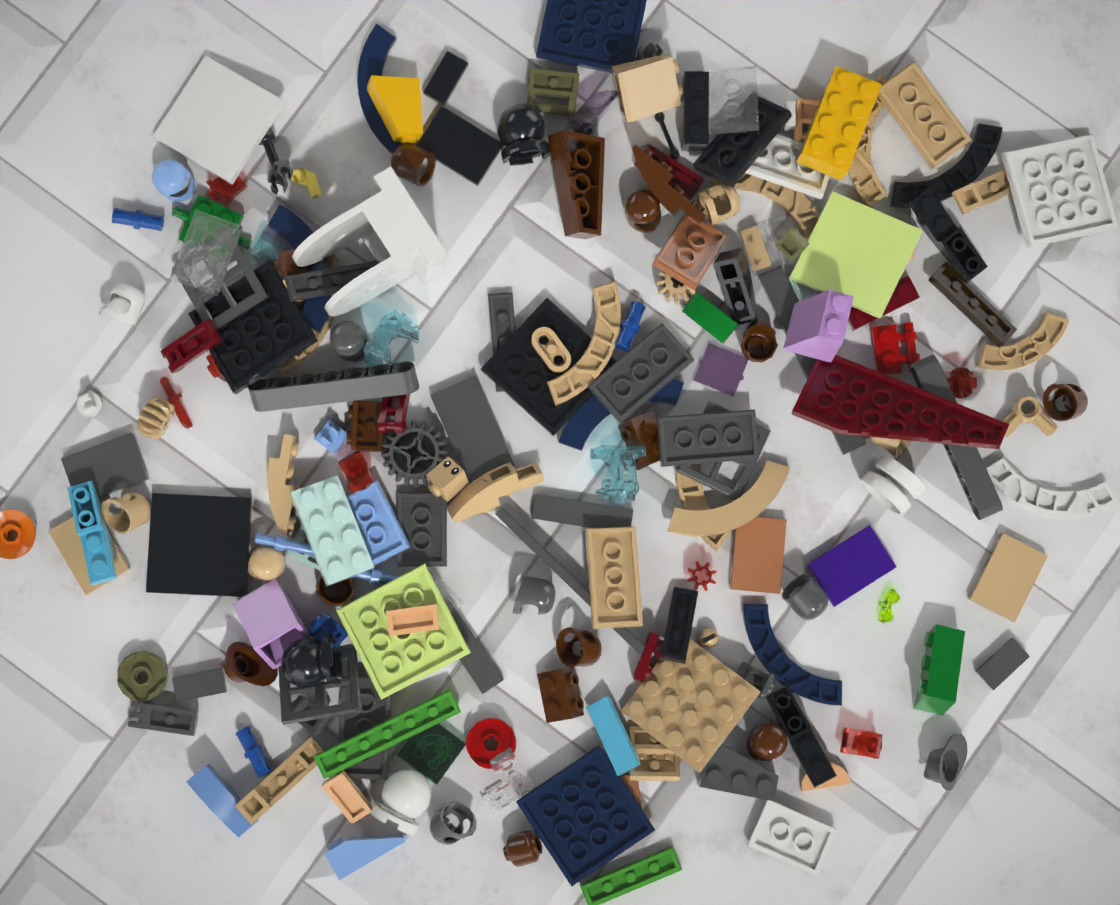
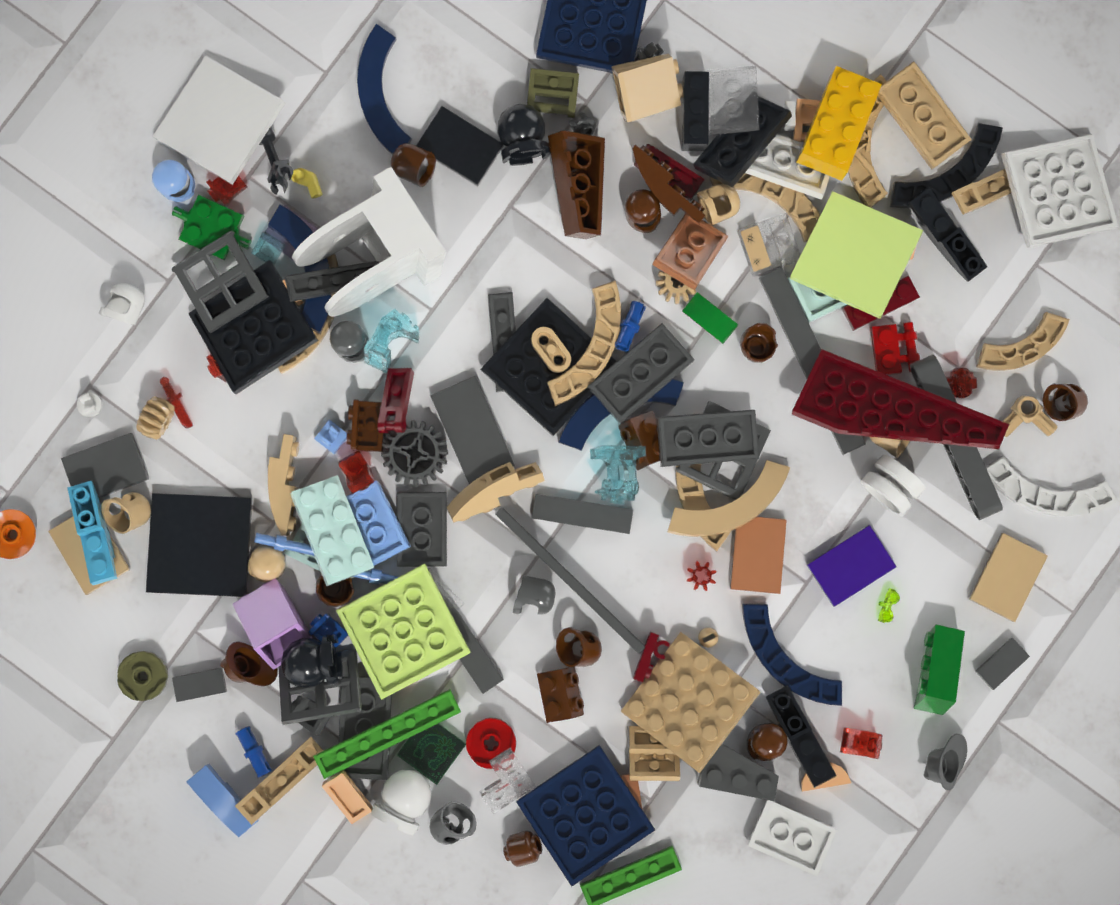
blue pin [112,208,164,232] -> none
dark grey hinge [127,701,199,736] -> none
dark red plate [160,319,222,374] -> none
clear plate [170,210,243,296] -> none
beam [248,361,420,412] -> none
reddish brown tile [274,250,307,277] -> none
light blue slope [325,834,407,880] -> none
yellow slope [367,75,423,144] -> none
light nougat tile [386,604,440,636] -> none
black tile [423,51,469,106] -> none
tan brick [426,456,469,502] -> none
clear purple piece [568,90,619,125] -> none
tan tile [585,526,643,629] -> none
medium azure tile [586,696,641,776] -> none
black hinge [655,112,680,160] -> none
black tile [661,587,698,664] -> none
clear purple piece [694,343,748,397] -> none
black slope [714,248,759,330] -> none
dark grey bracket [737,662,775,699] -> none
olive tile [775,227,810,262] -> none
dark grey helmet [782,573,829,620] -> none
lavender slope [783,290,854,363] -> none
dark brown plate [928,262,1017,348] -> none

